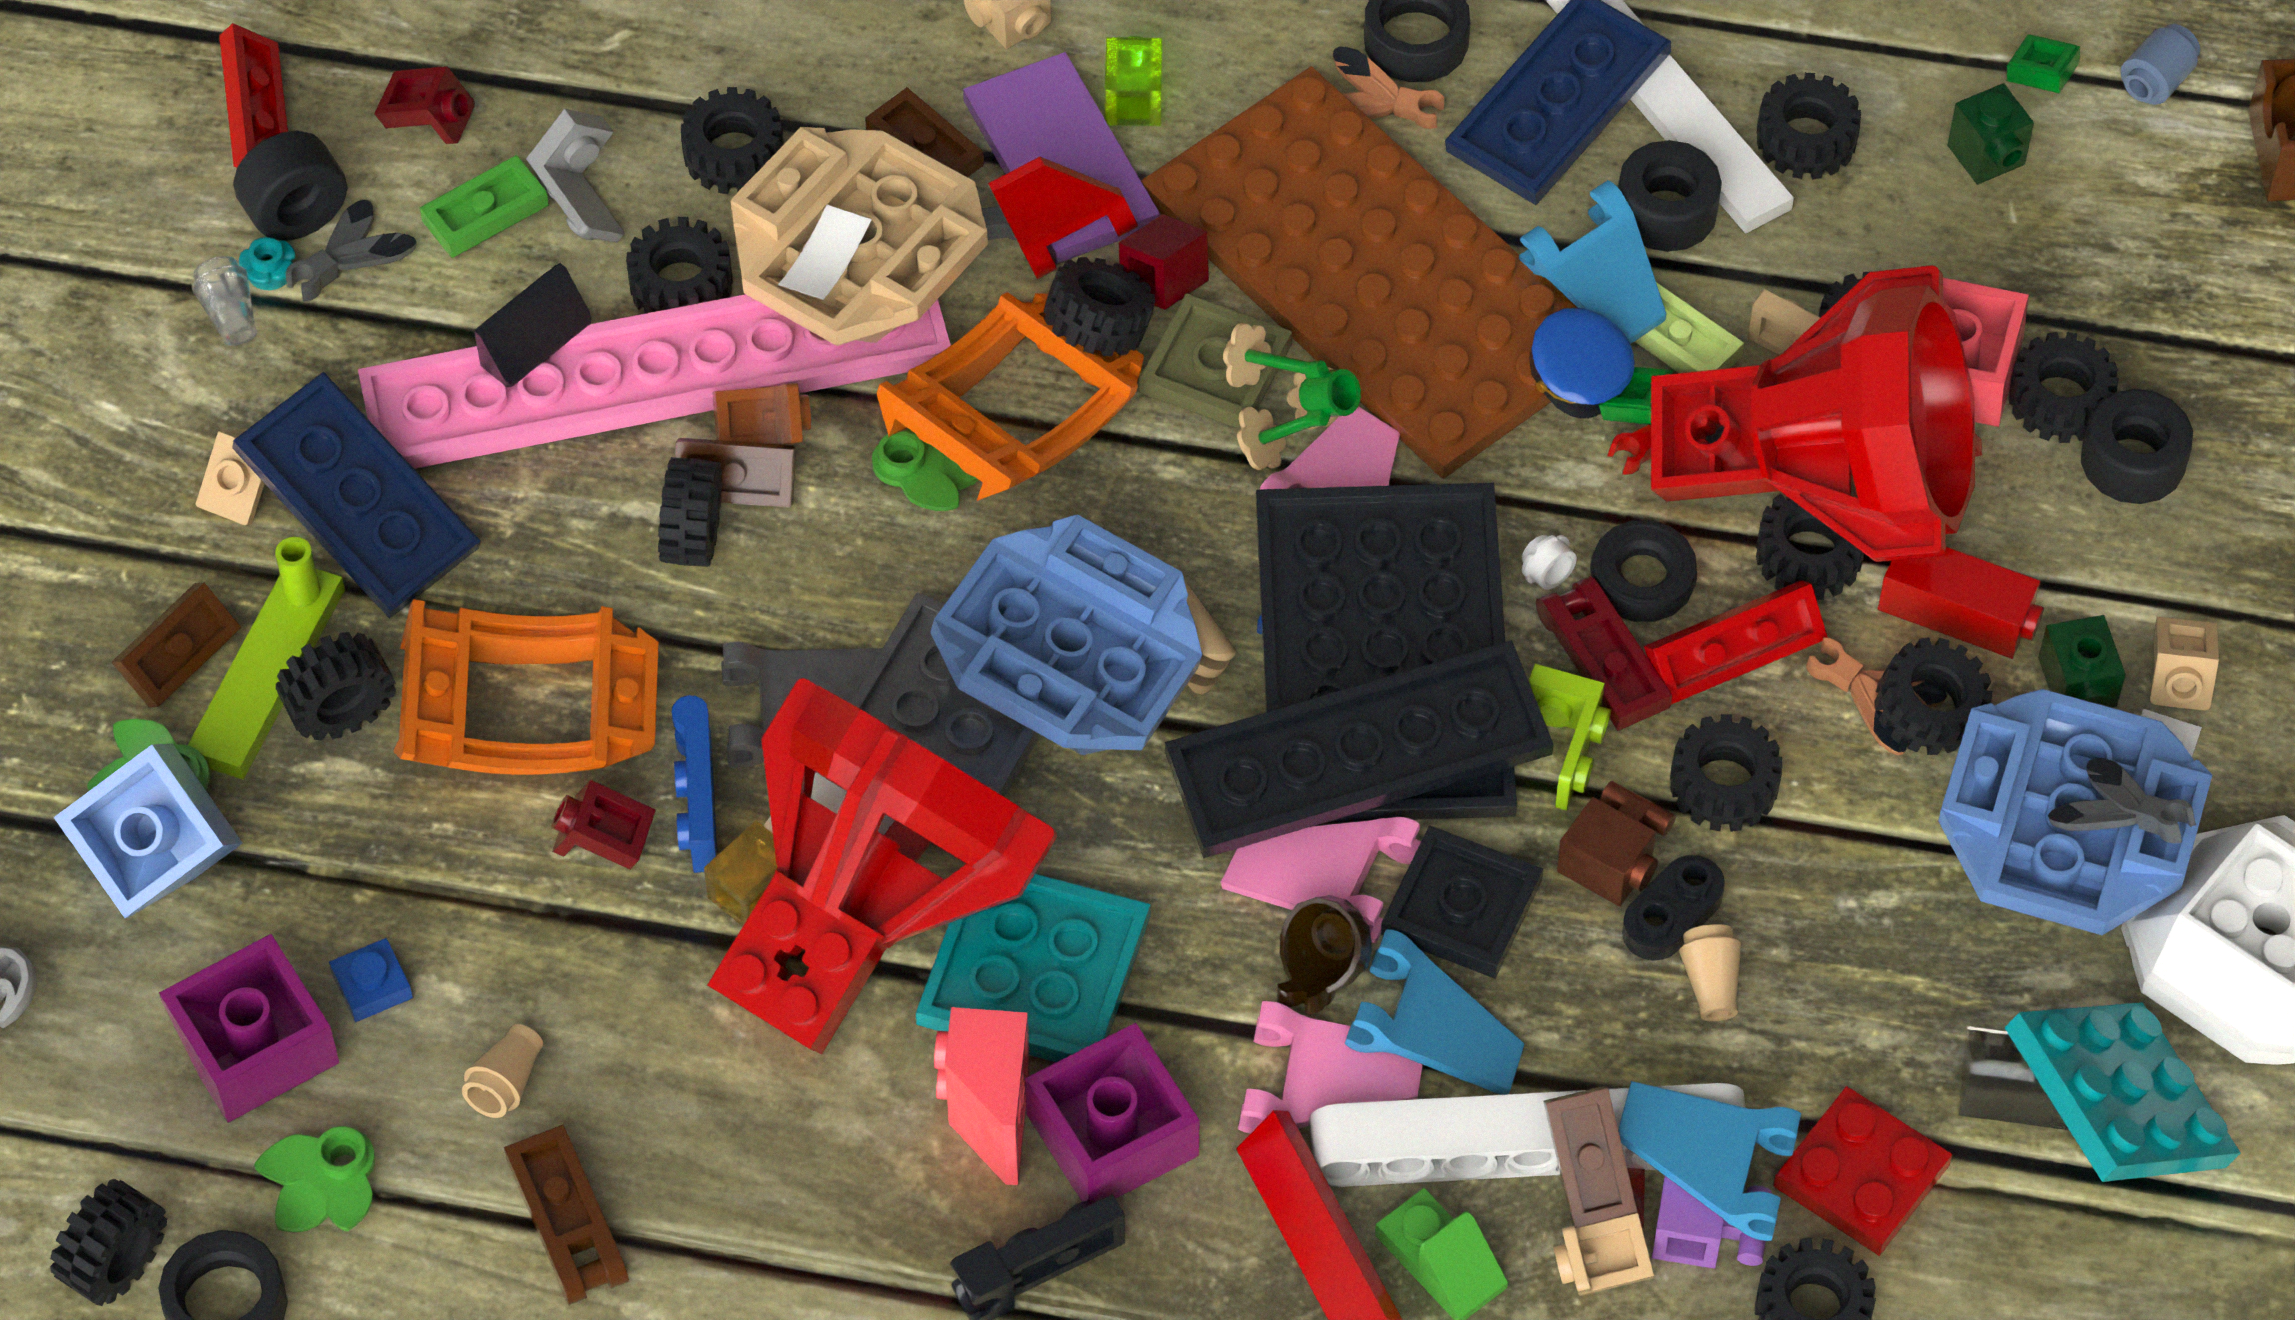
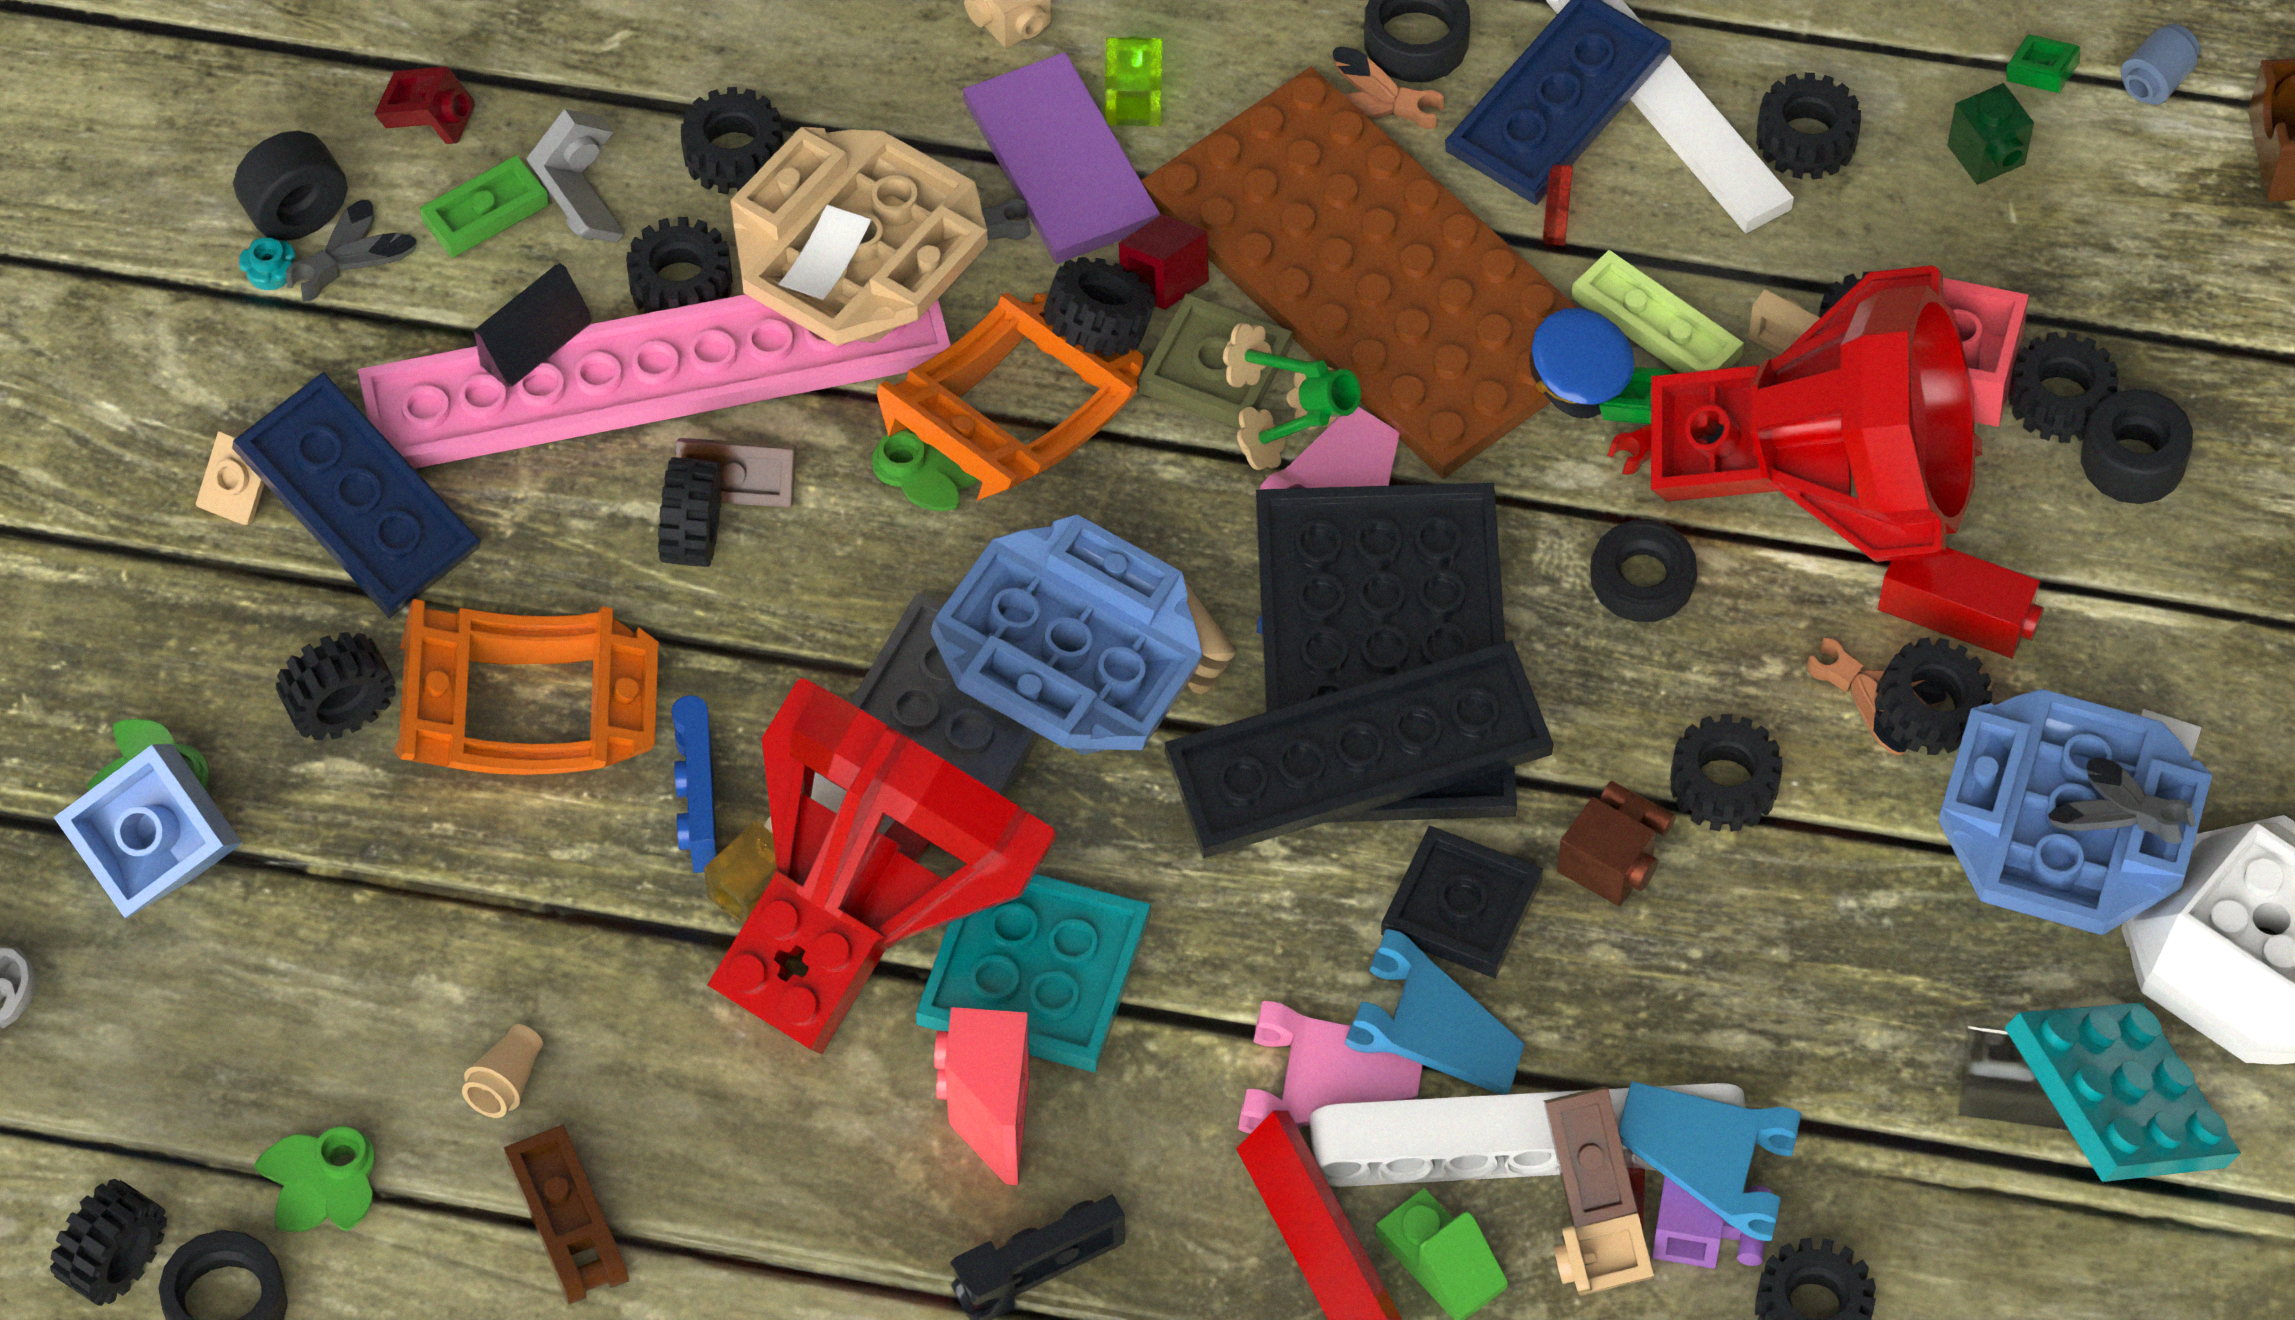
reddish brown plate [111,582,242,707] -> none
magenta slope [159,934,340,1123] -> none
lime piece [188,537,345,780] -> none
clear cone [192,256,257,346] -> none
red plate [219,23,288,168] -> none
blue plate [329,938,413,1023] -> none
dark red bracket [551,780,656,870] -> none
dark orange bracket [712,383,811,445] -> none
flat silver flag [721,642,882,768] -> none
reddish brown plate [865,87,984,178] -> none
red flag [988,156,1139,280] -> none
magenta slope [1025,1023,1200,1202] -> none
bright pink flag [1221,817,1421,943] -> none
dark brown piece [1277,895,1372,1014] -> none
dark azure flag [1519,180,1666,344] -> none
white plate [1522,535,1577,590] -> none
lime bracket [1529,663,1611,811] -> none
dark red plate [1536,576,1672,731] -> none
black tyre [1618,140,1722,252] -> none
black plate [1622,855,1725,961] -> none
red plate [1644,580,1828,705] -> none
tan cone [1679,924,1741,1021] -> none
black tyre [1756,493,1864,600] -> none
red plate [1773,1086,1953,1256] -> none
dark green brick [2038,615,2126,708] -> none
tan bracket [2150,616,2219,711] -> none
none -> clear red tile [1543,164,1573,246]

